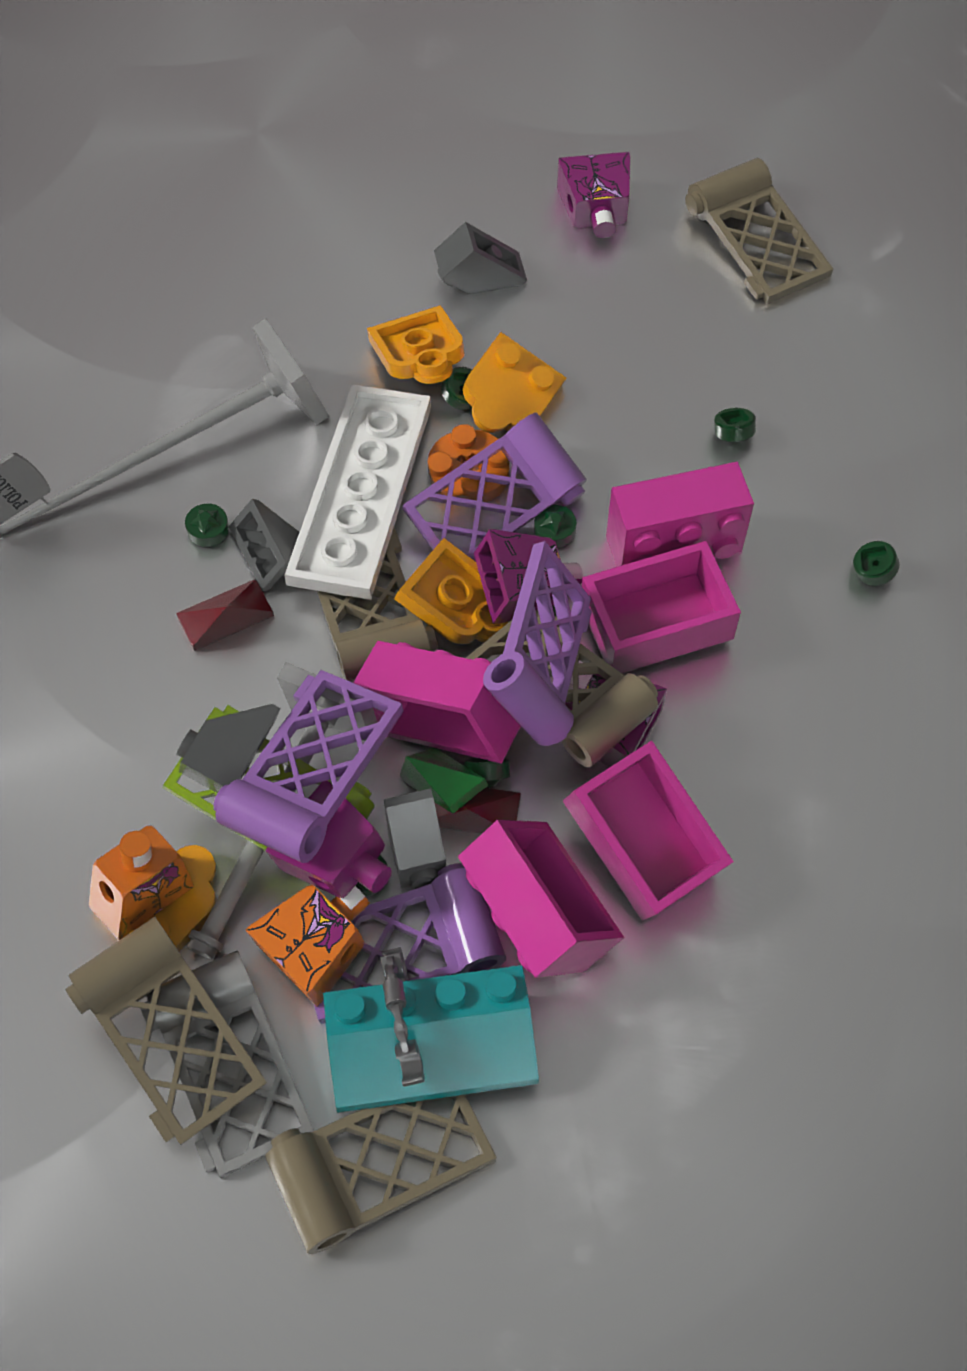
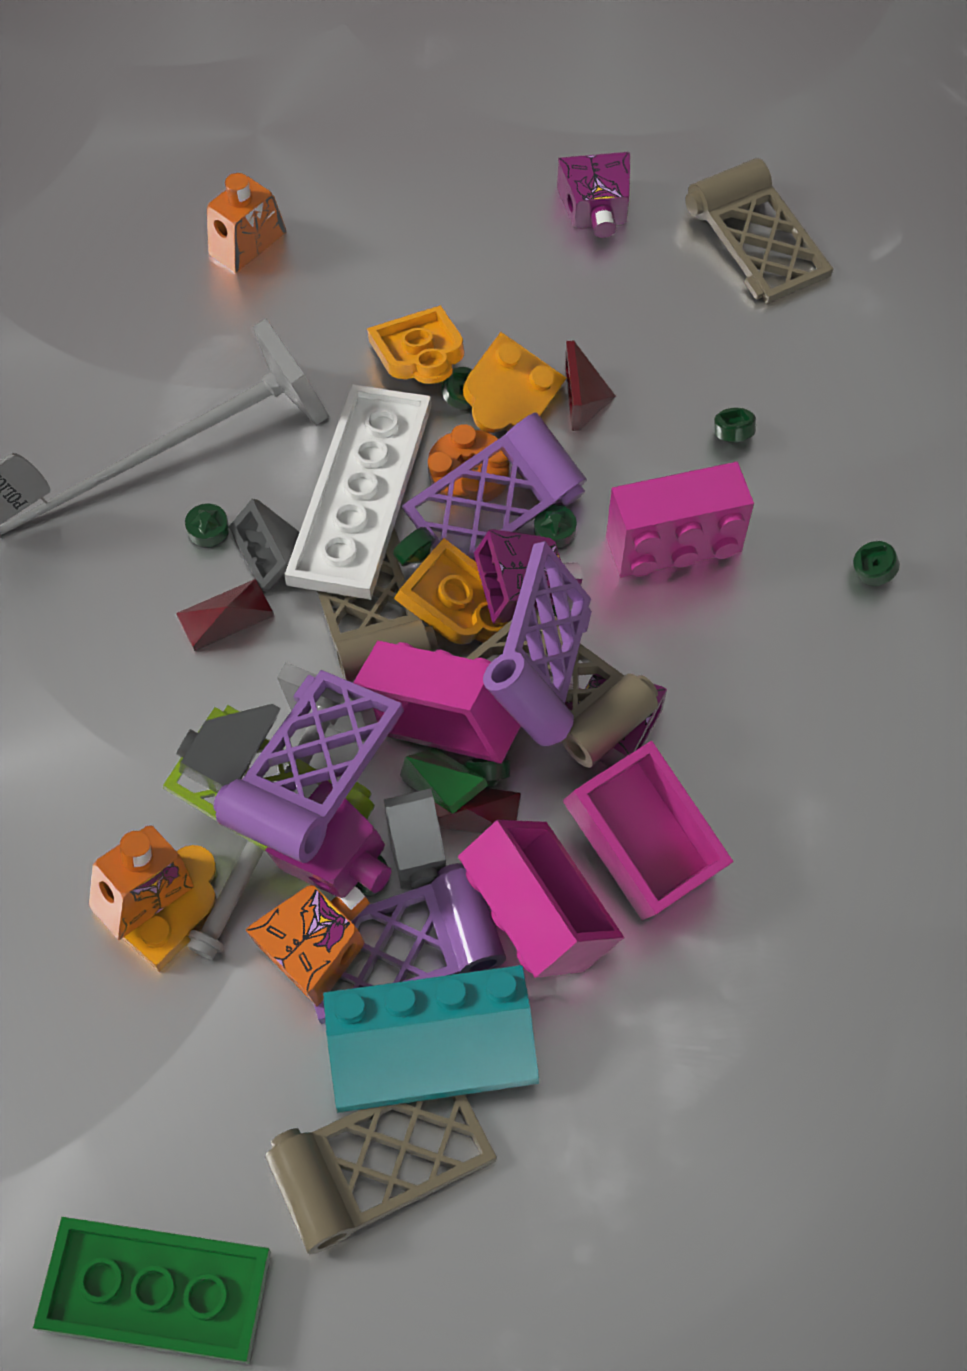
dark tan piece [65,917,267,1145] -> none
light grey piece [141,950,314,1178] -> none
flat silver piece [380,947,425,1087] -> none
dark grey slope [434,222,527,294] -> none
dark pink piece [582,541,741,673] -> none
none -> green plate [33,1217,271,1364]
none -> orange torso [207,173,287,273]
none -> dark green tile [393,527,436,567]
none -> dark red slope [564,341,615,431]

